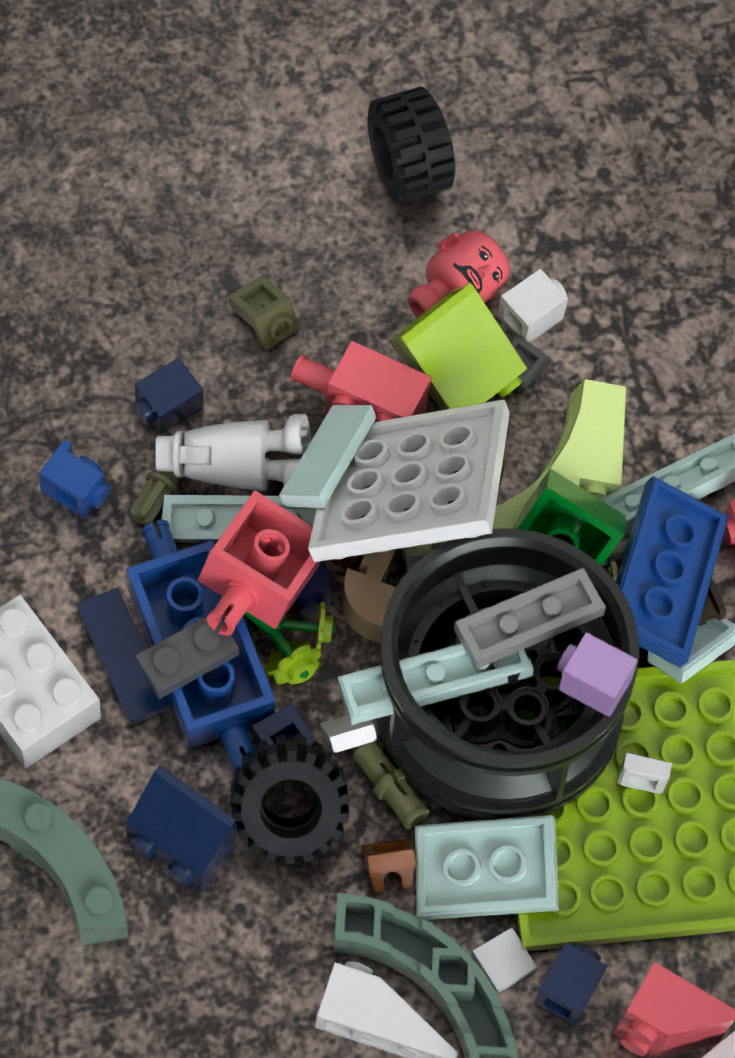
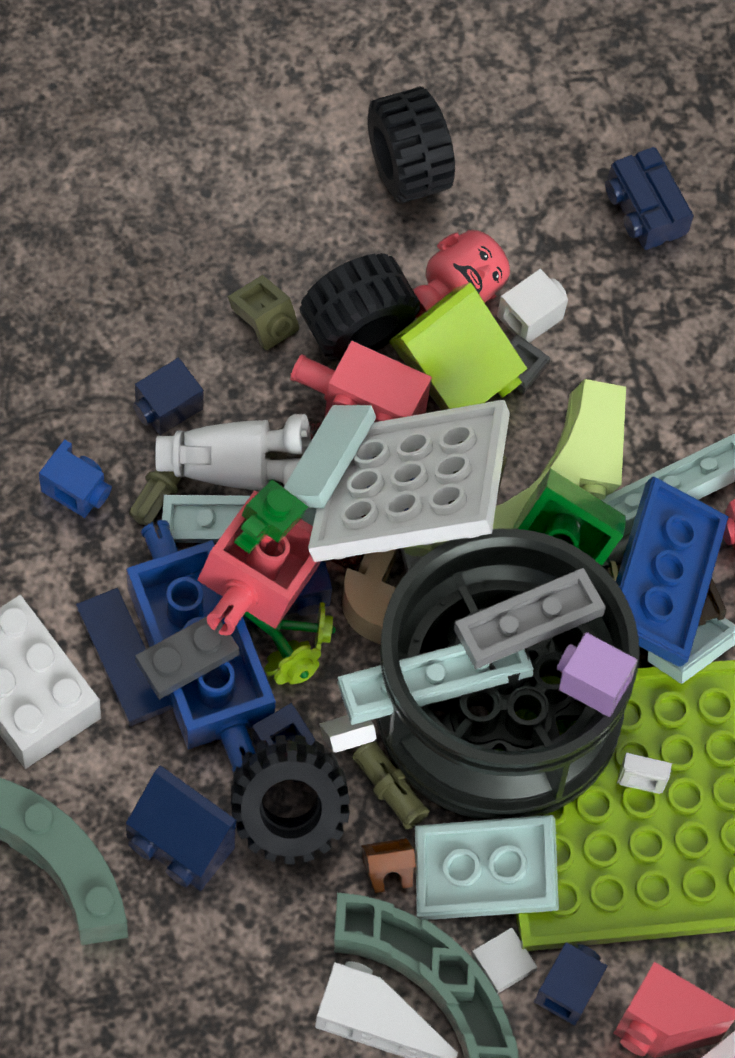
none -> green plate [234,479,308,554]
none -> black tyre [300,253,420,361]
none -> dark blue brick [605,147,694,250]

